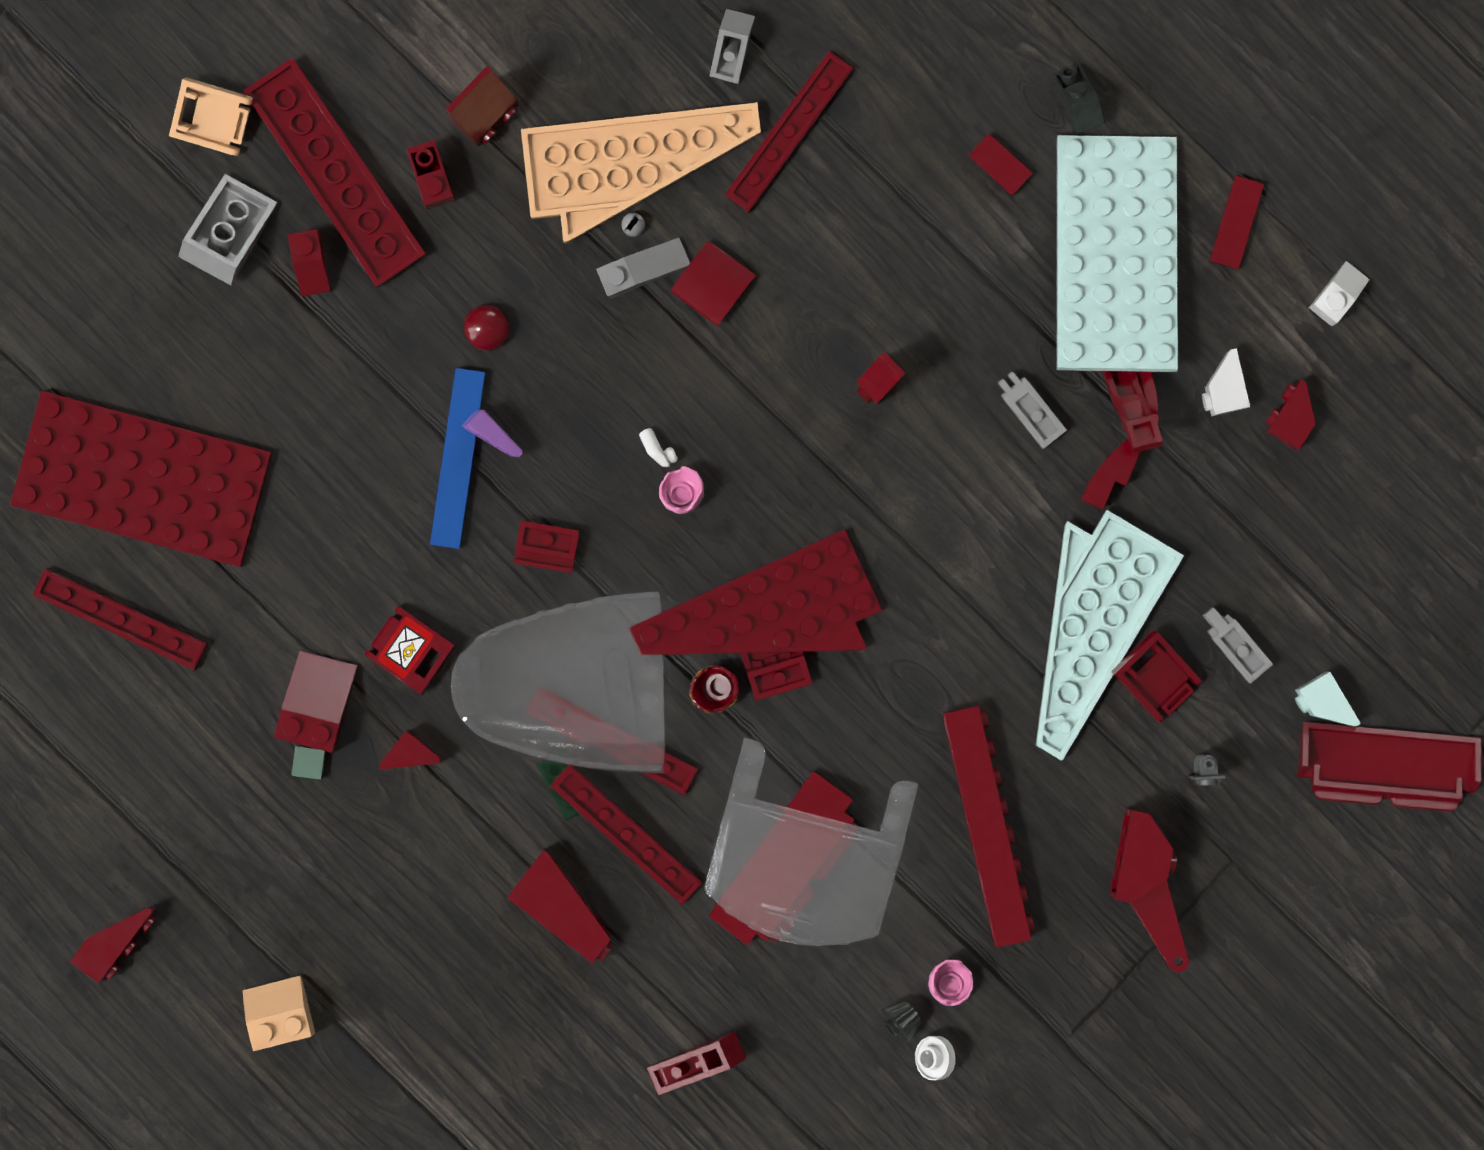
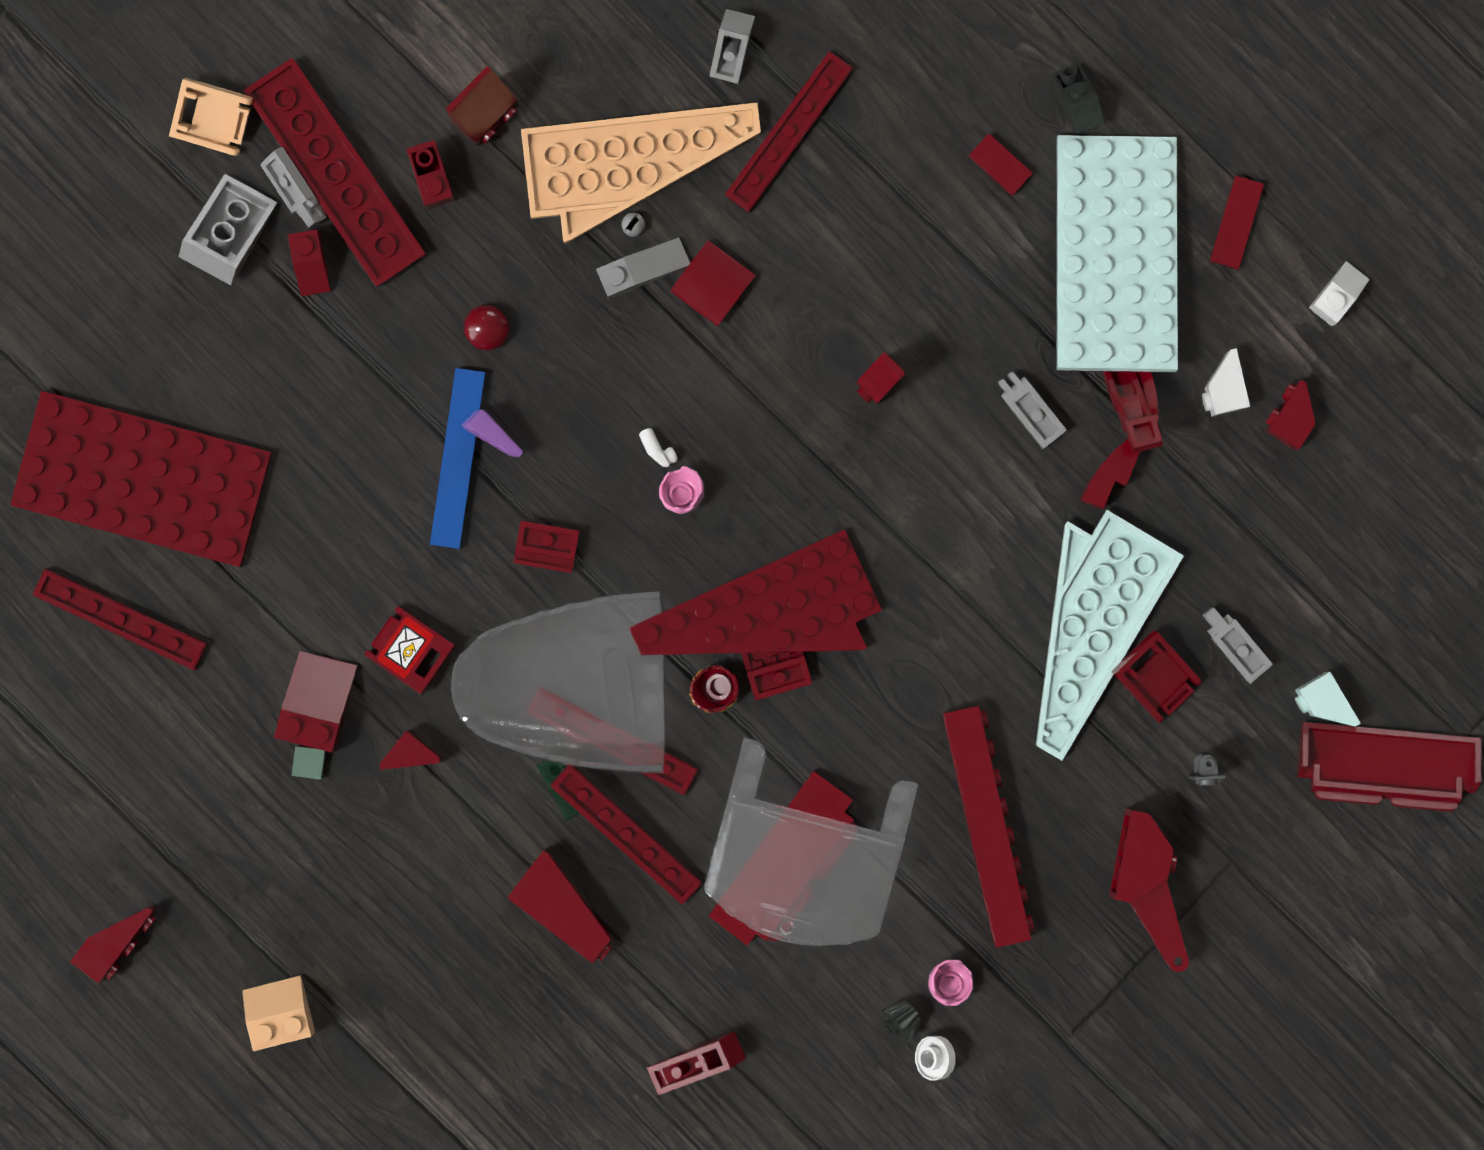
none -> light grey hinge [261,147,326,228]

